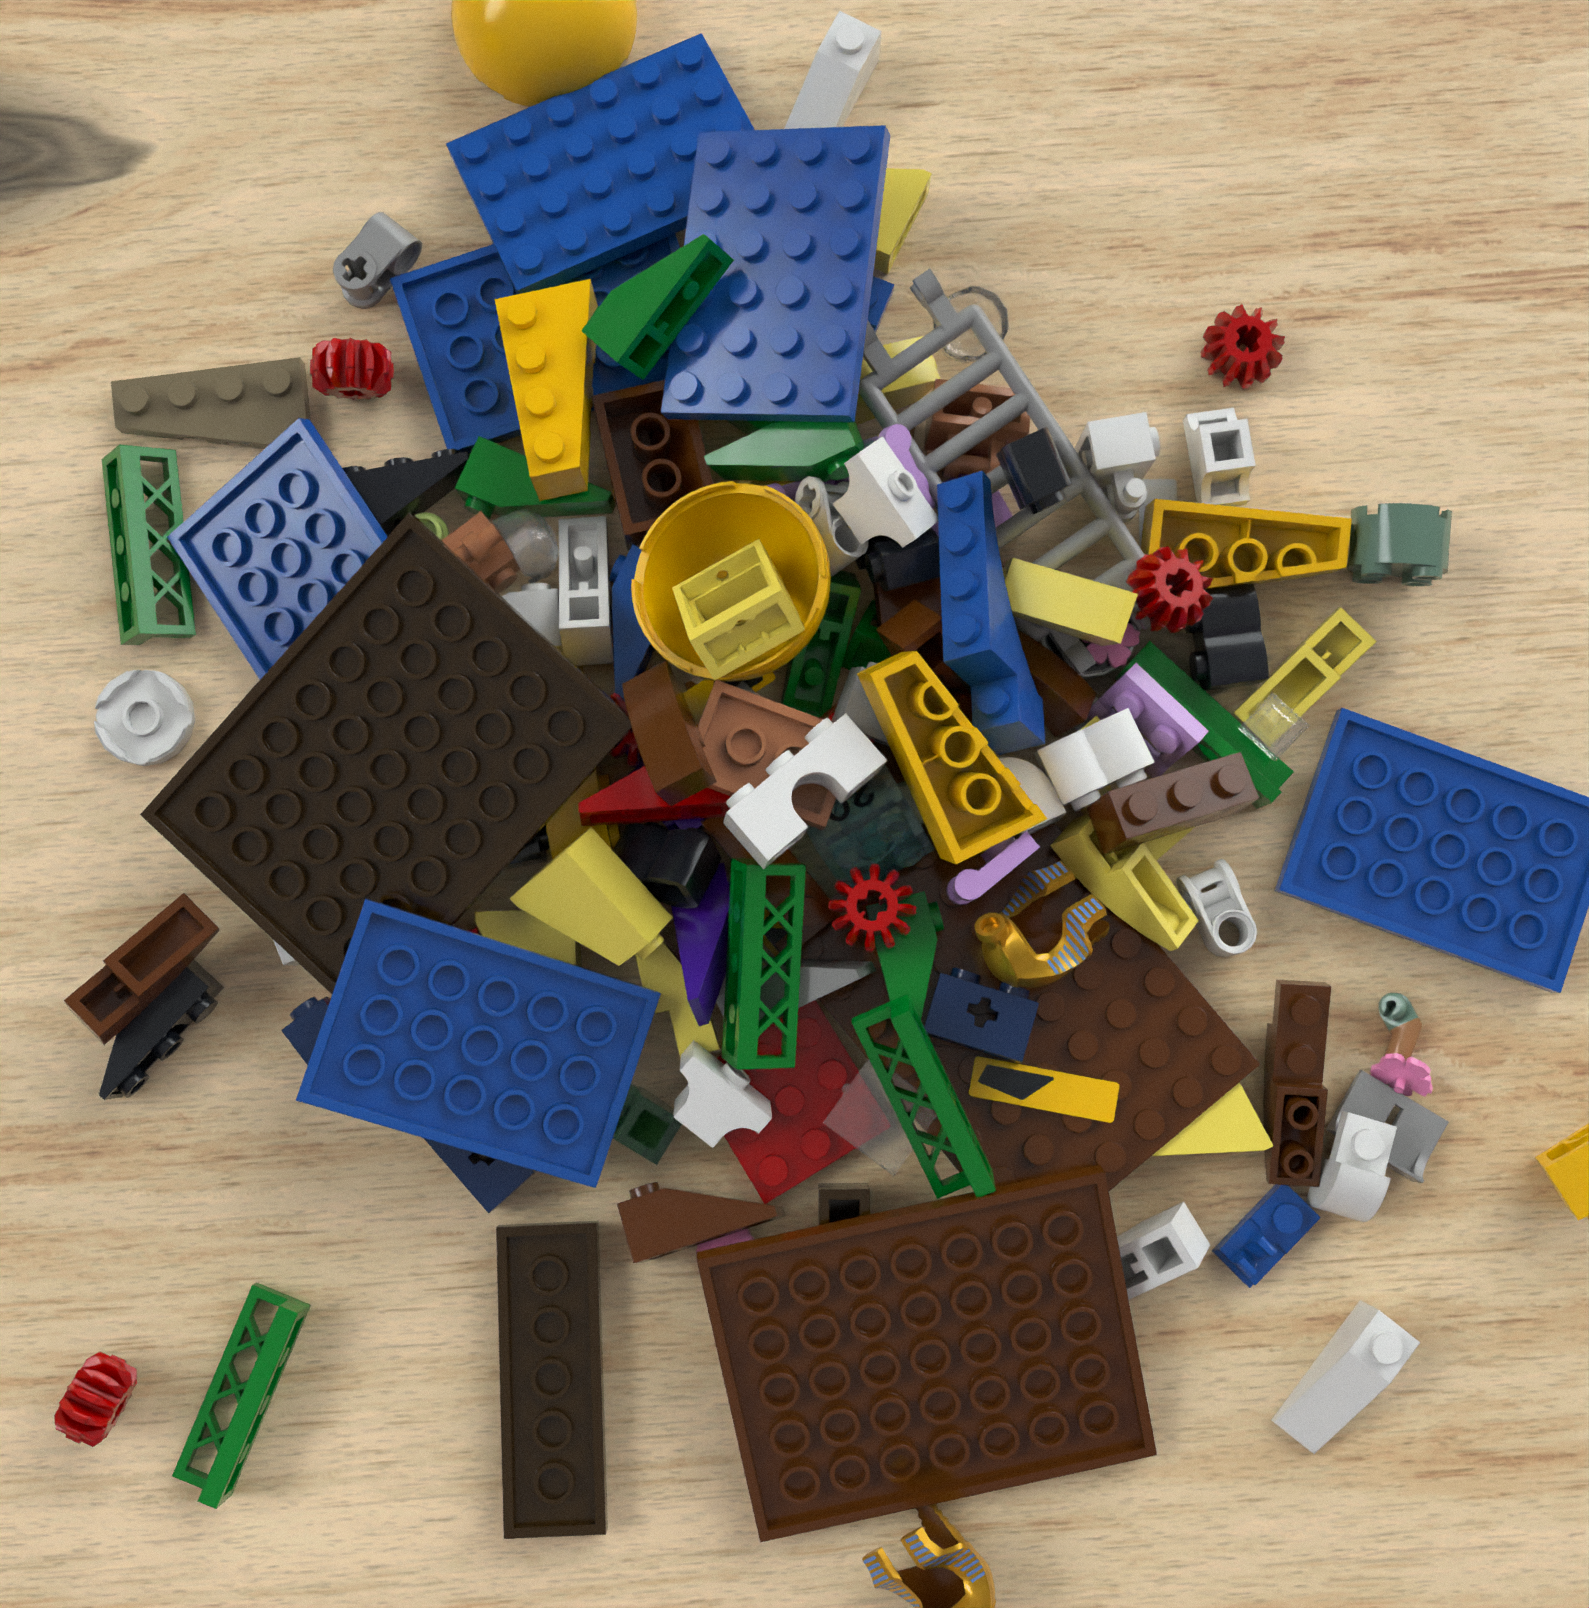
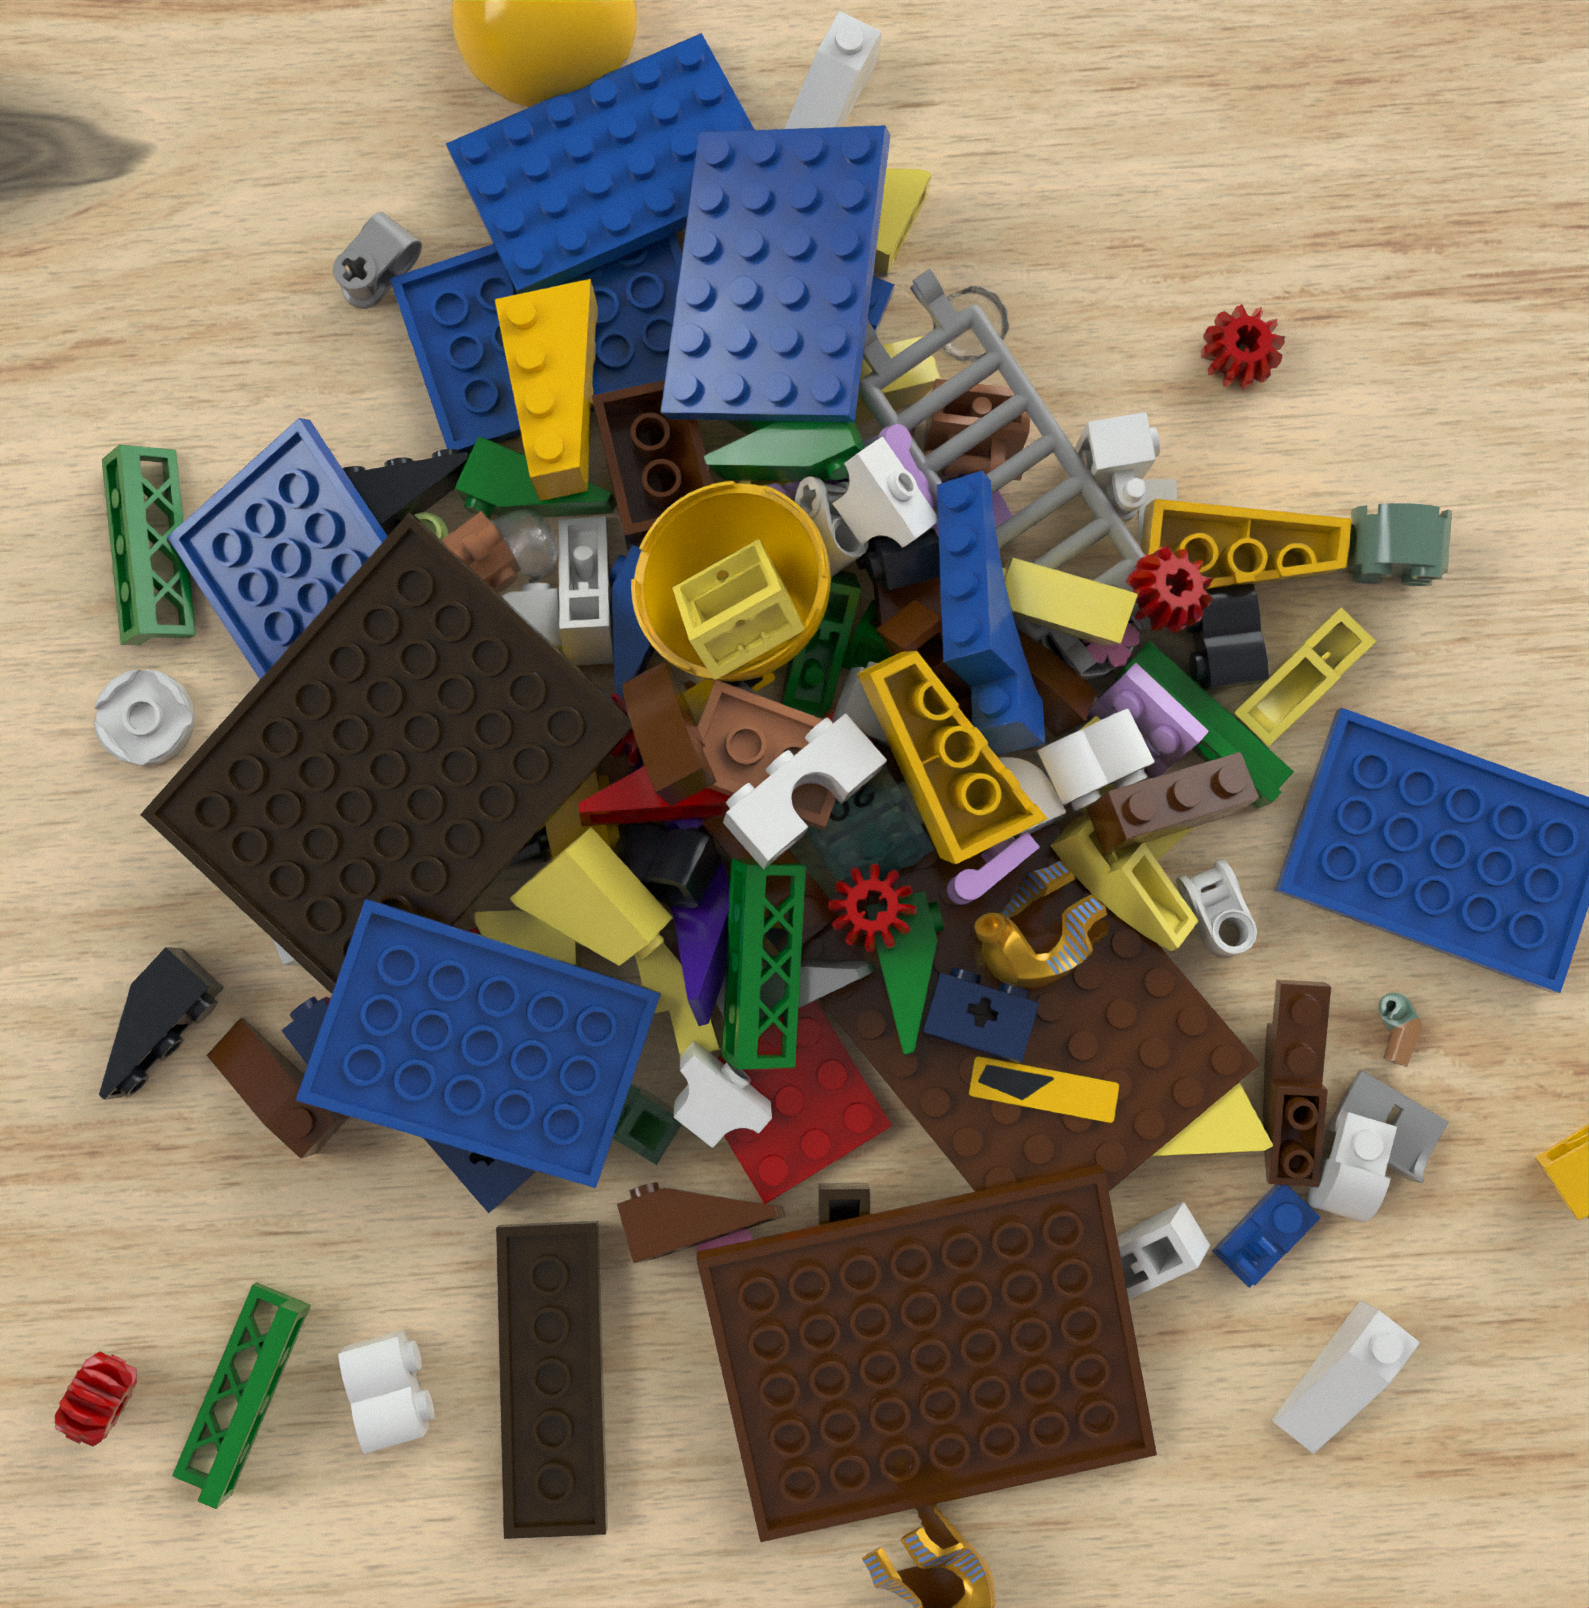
reddish brown slope [64,893,220,1045] -> none
dark tan wing [111,357,311,449] -> none
red gear [310,338,394,400] -> none
green slope [581,234,734,380] -> none
clear piece [823,1059,937,1176] -> none
green fence [852,994,996,1199] -> none
black brick [996,427,1072,515] -> none
white brick [1183,408,1256,507] -> none
clear tile [1238,691,1310,761] -> none
bright pink plant [1370,1053,1433,1097] -> none
none -> reddish brown slope [207,1018,350,1159]
none -> white brick [338,1330,434,1454]

